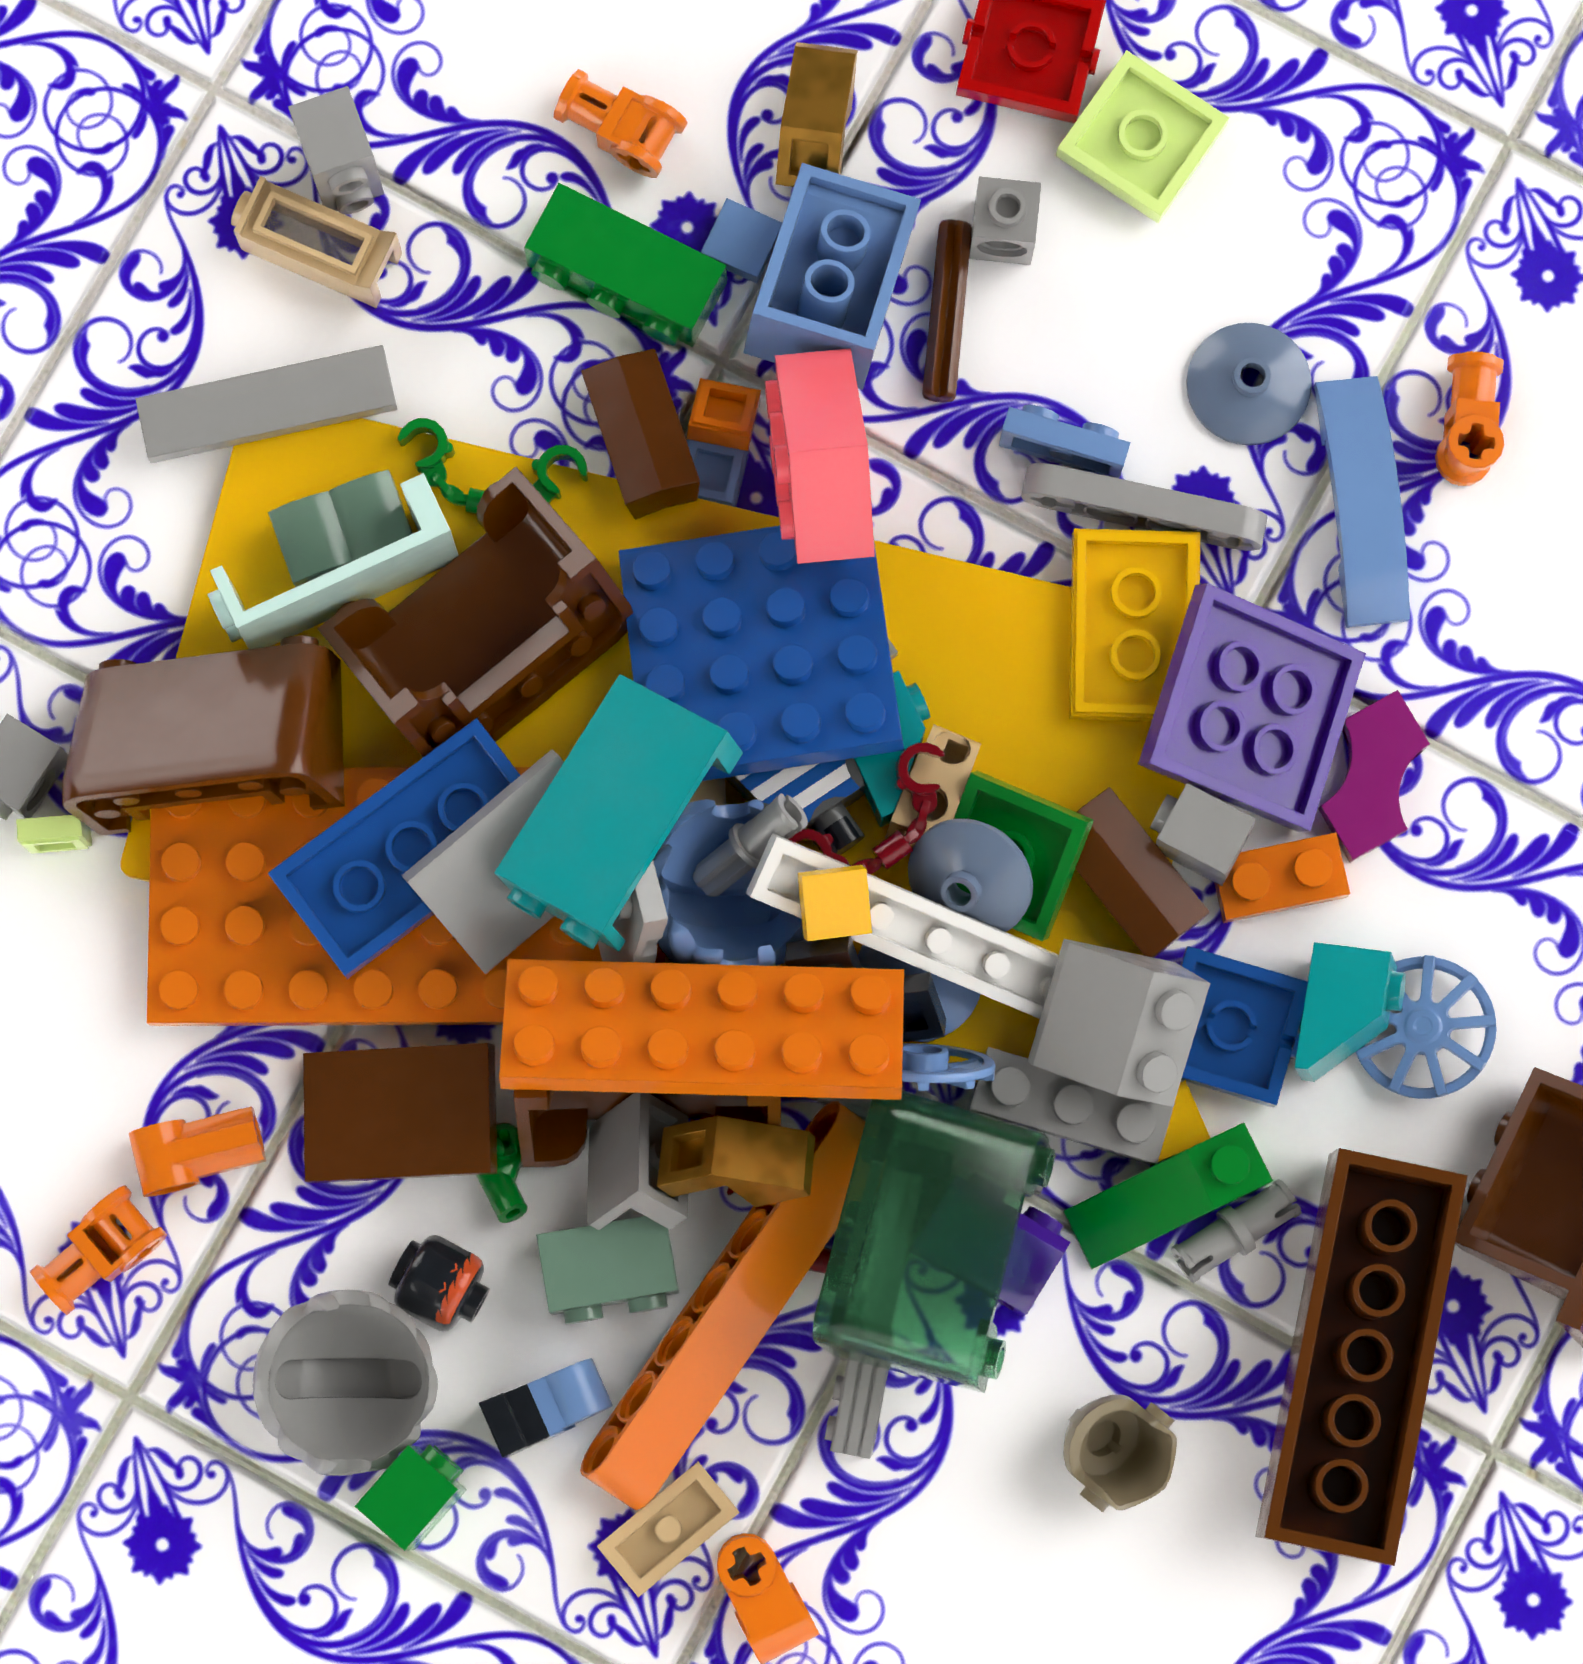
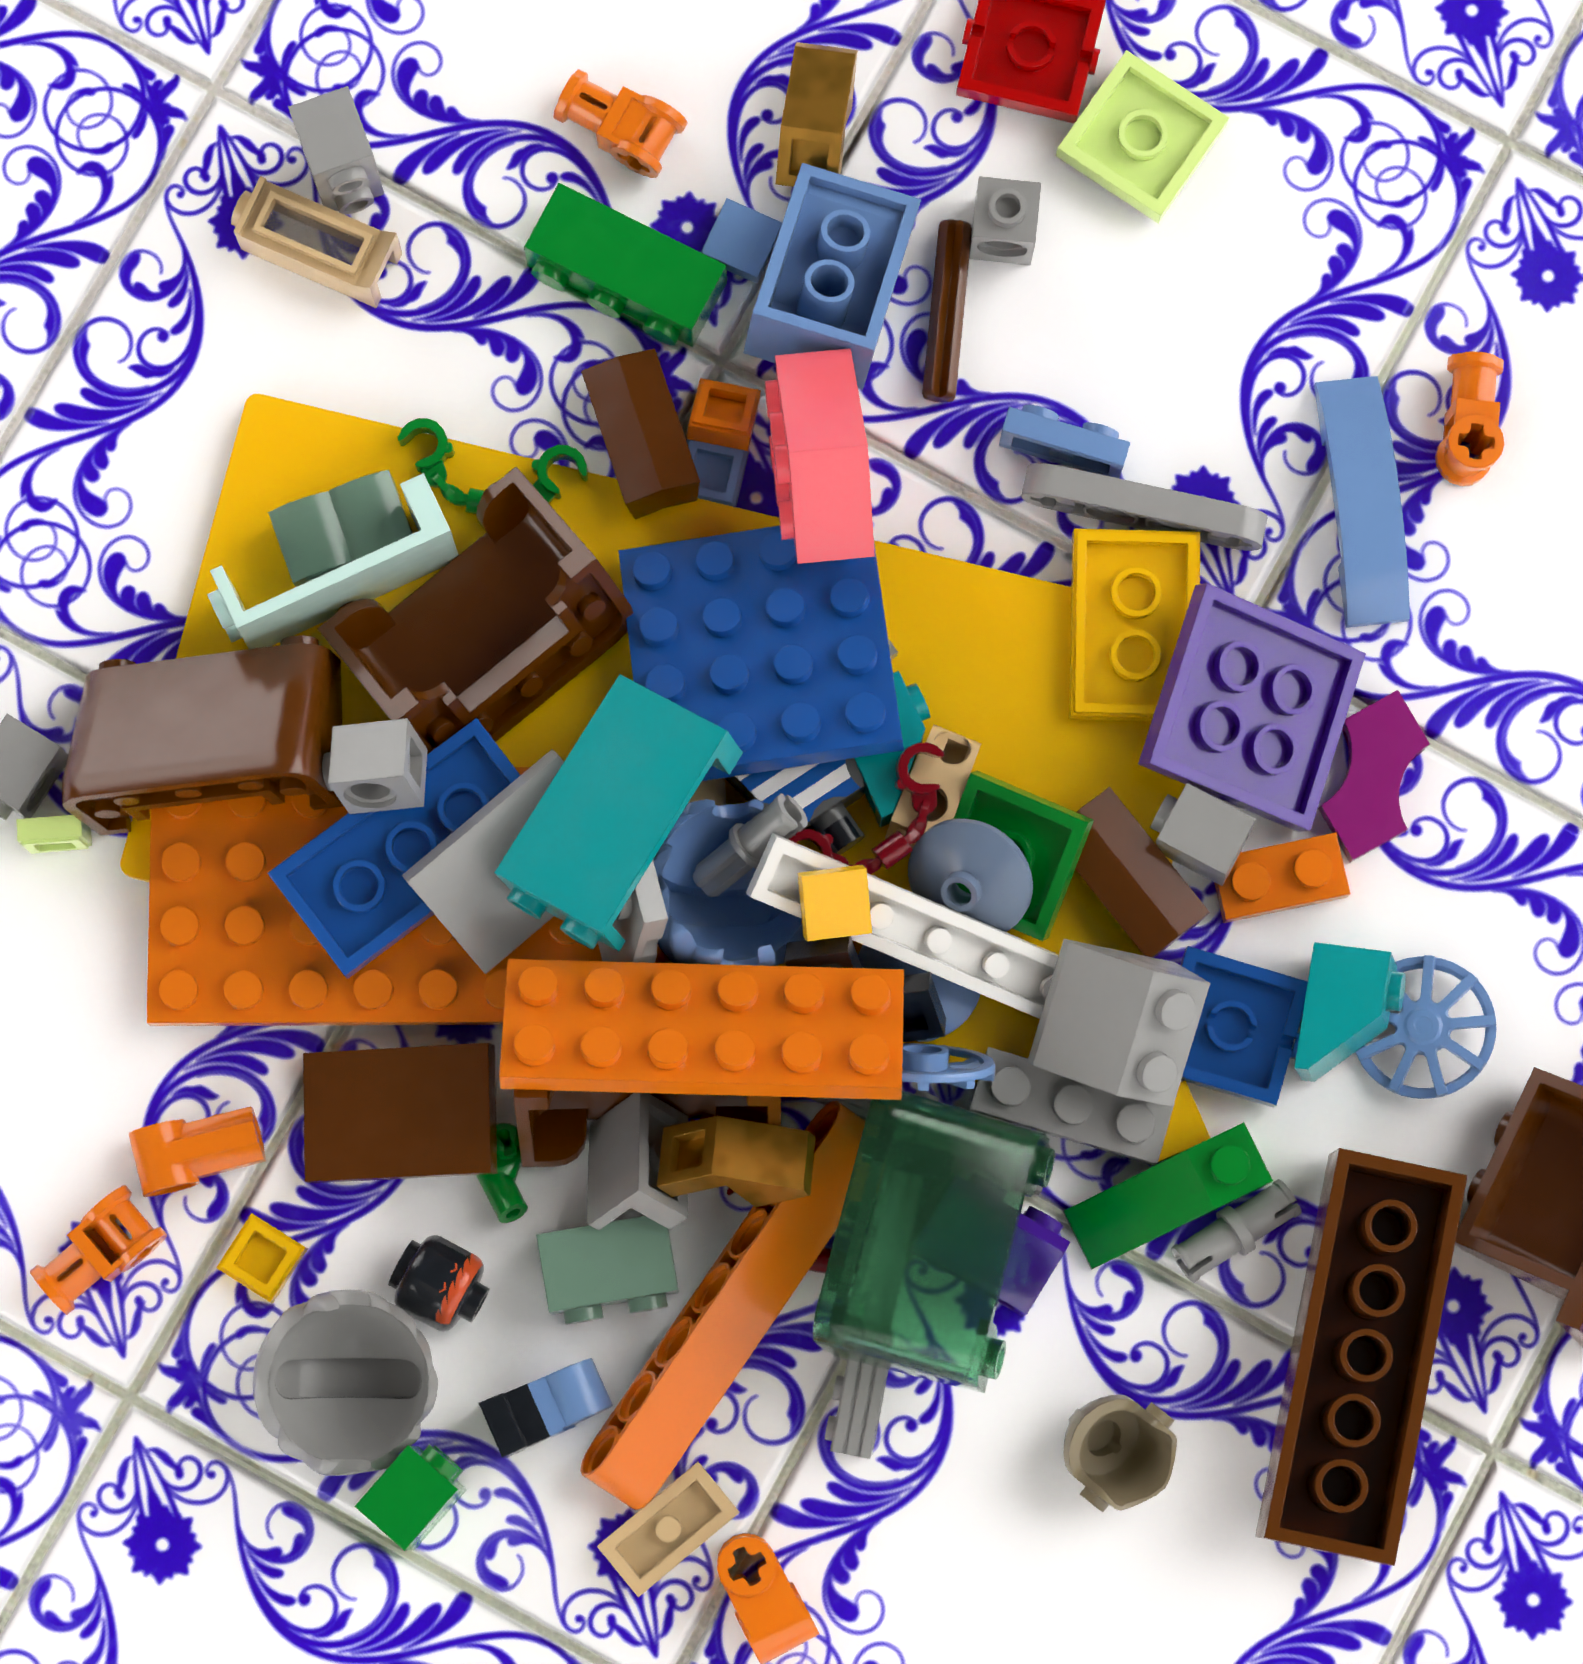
light grey tile [135,345,398,464] -> none
sand blue dish [1186,323,1312,445] -> none
none -> yellow tile [216,1213,308,1304]
none -> light grey brick [322,718,428,814]

